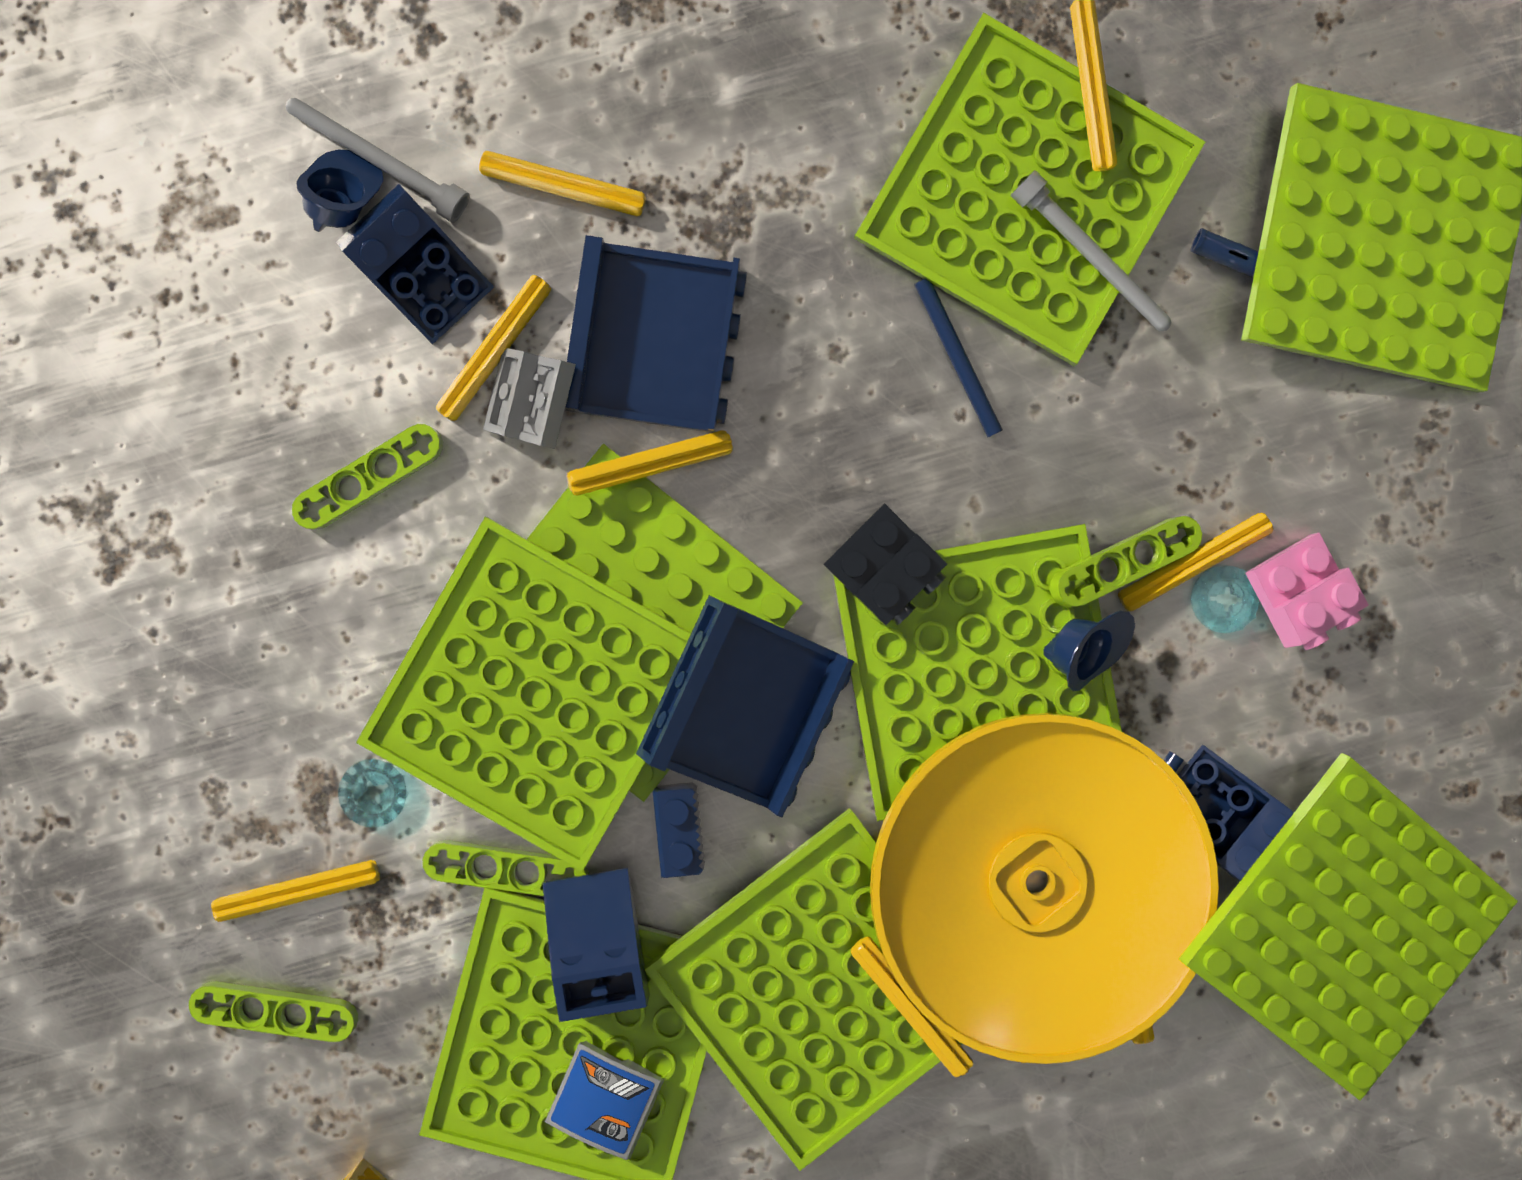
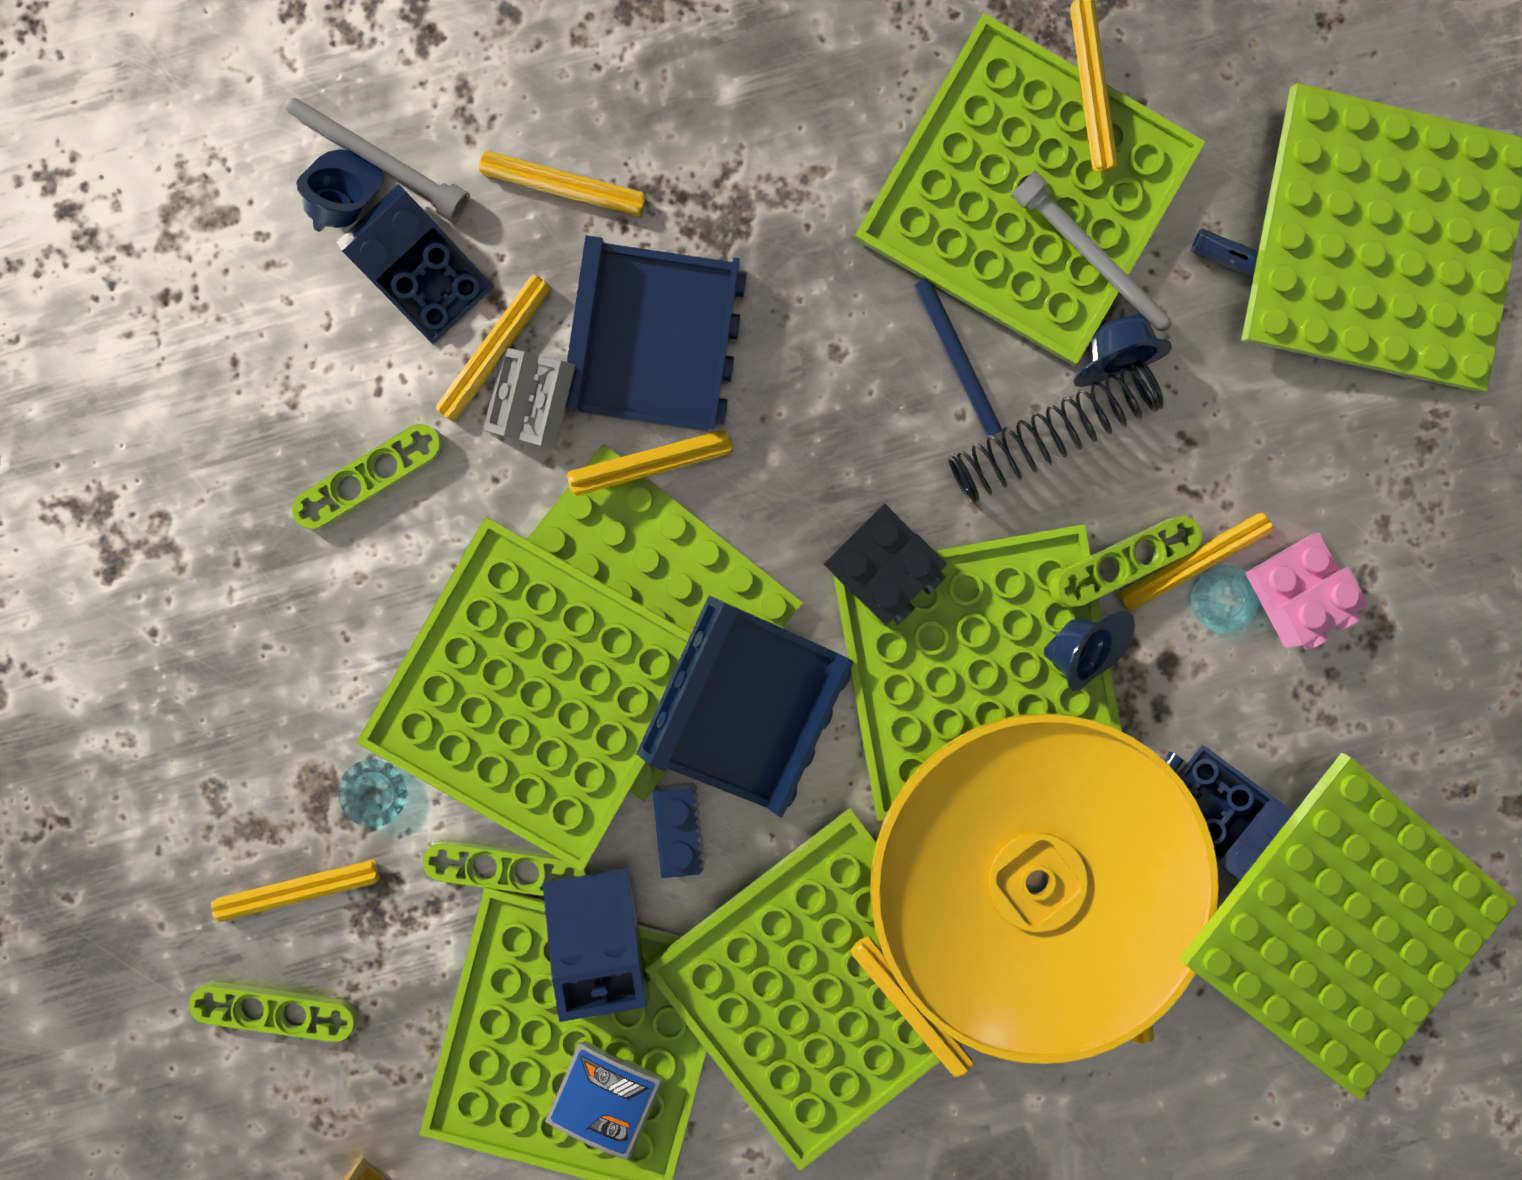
none -> black piece [948,360,1164,505]
none -> dark blue piece [1073,314,1172,387]

